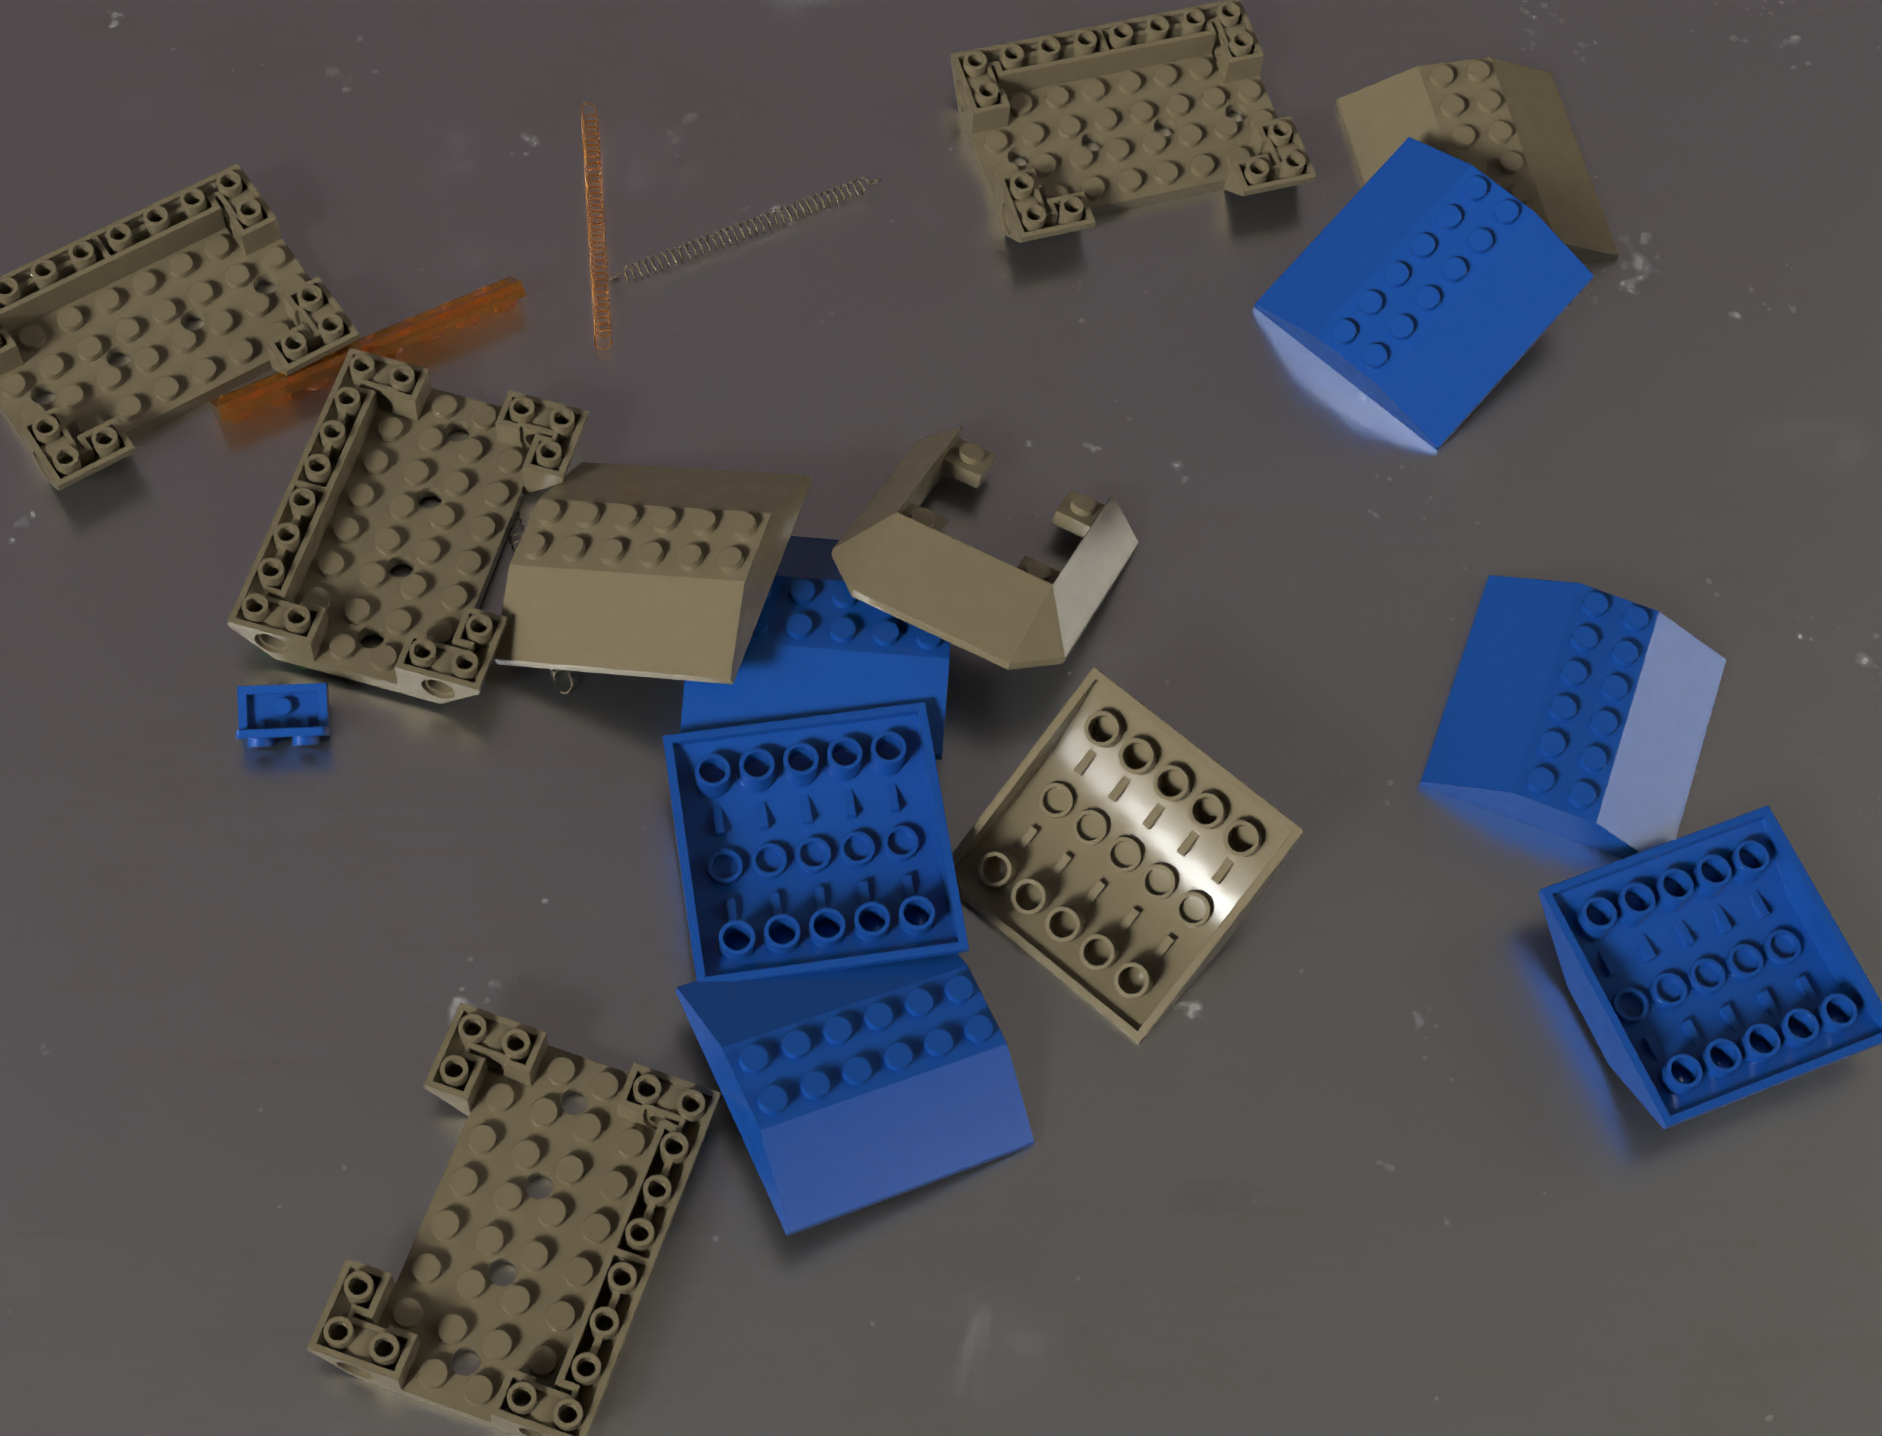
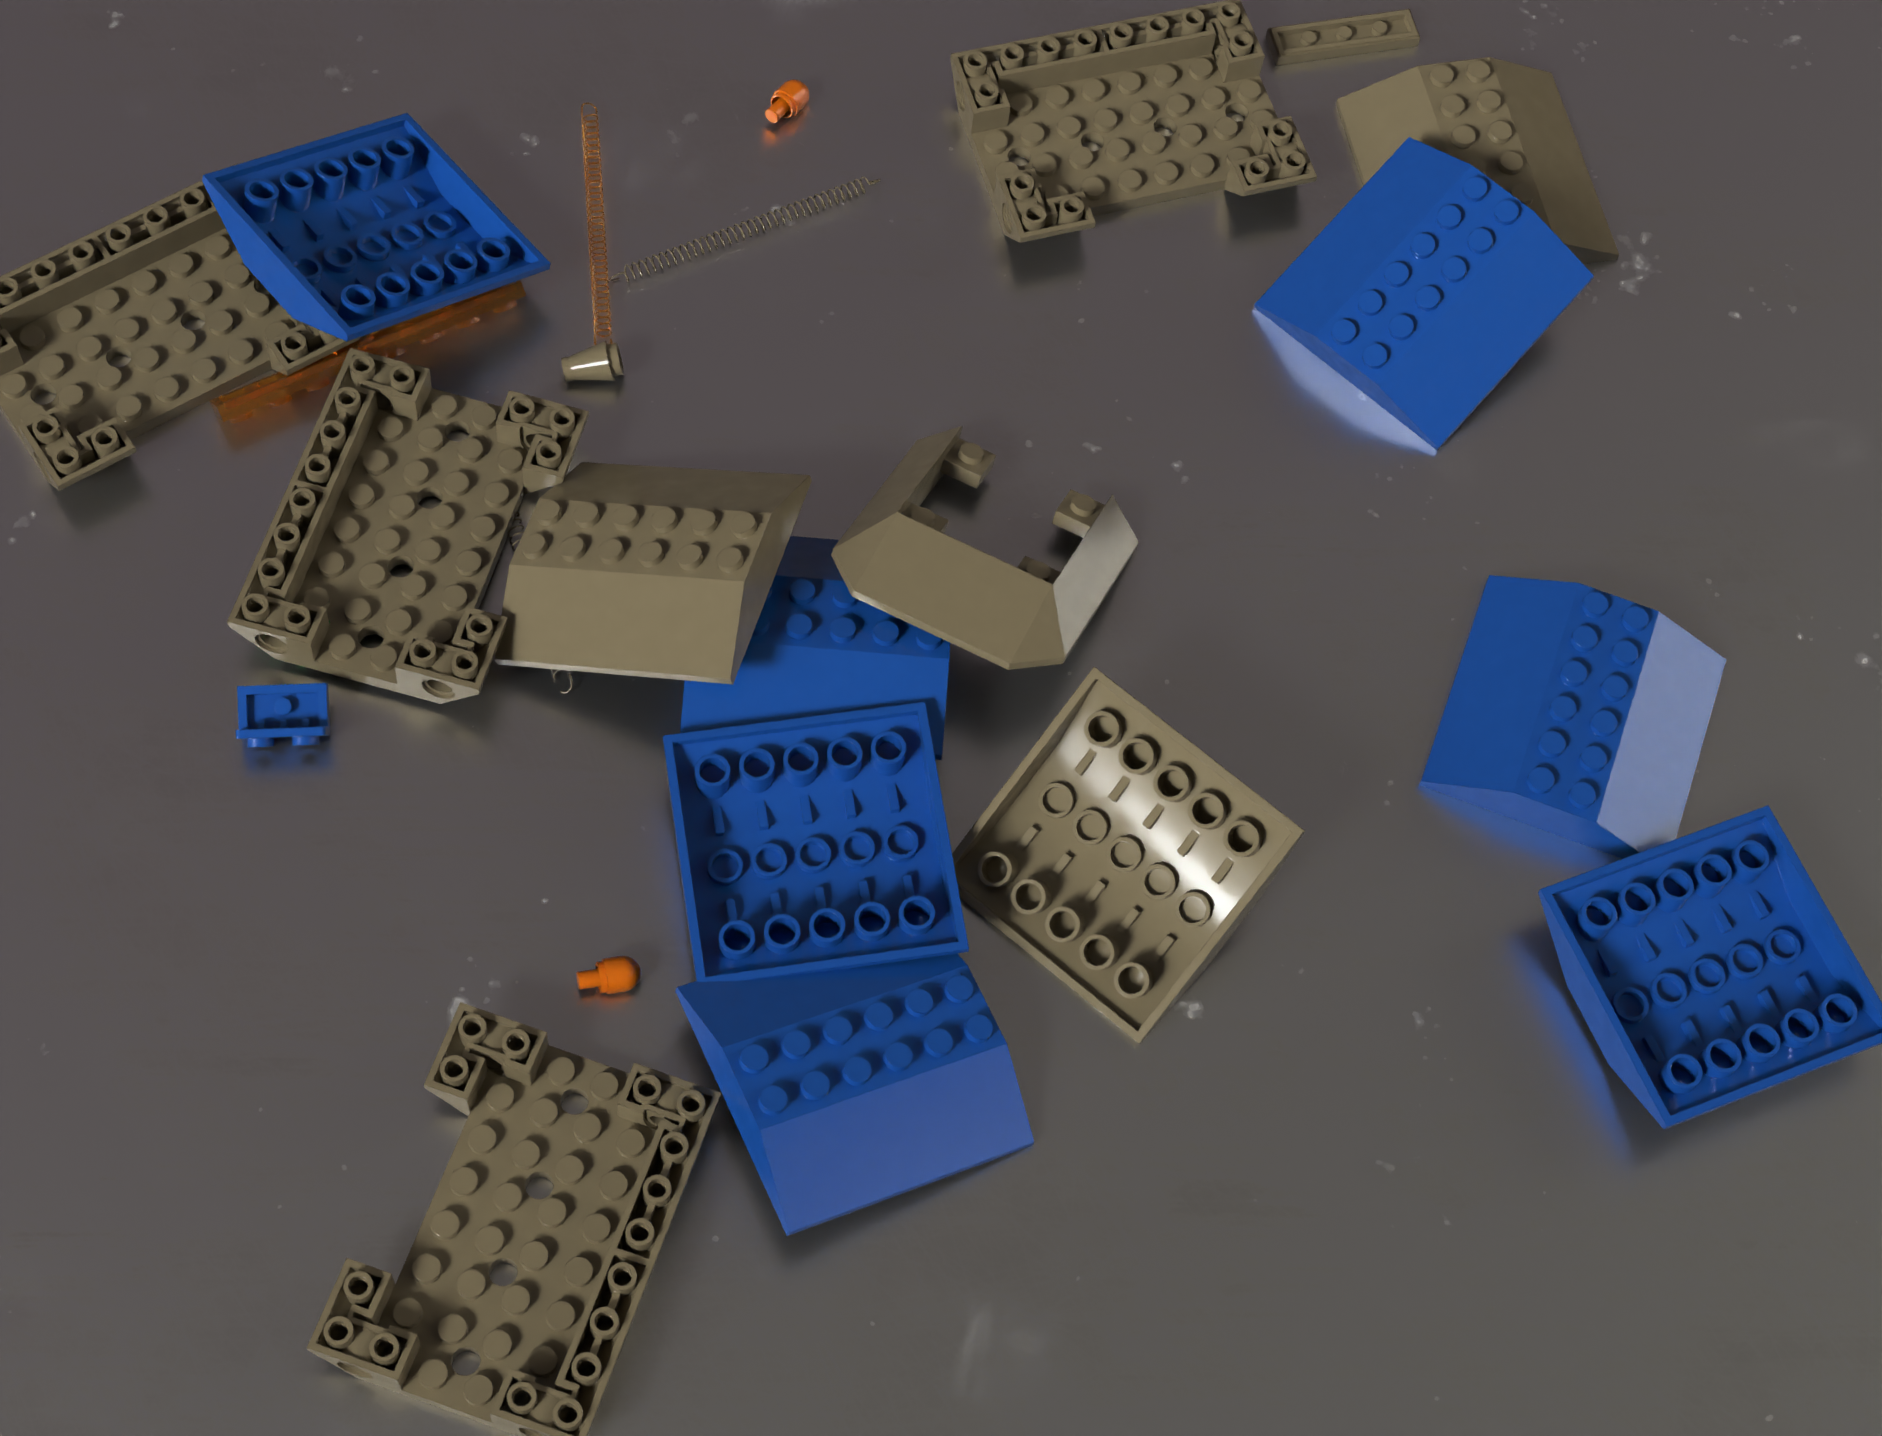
none -> blue slope [202,113,551,342]
none -> dark tan cone [561,341,624,382]
none -> orange cylinder [576,956,641,994]
none -> orange cylinder [765,79,809,123]
none -> dark tan tile [1266,9,1420,66]

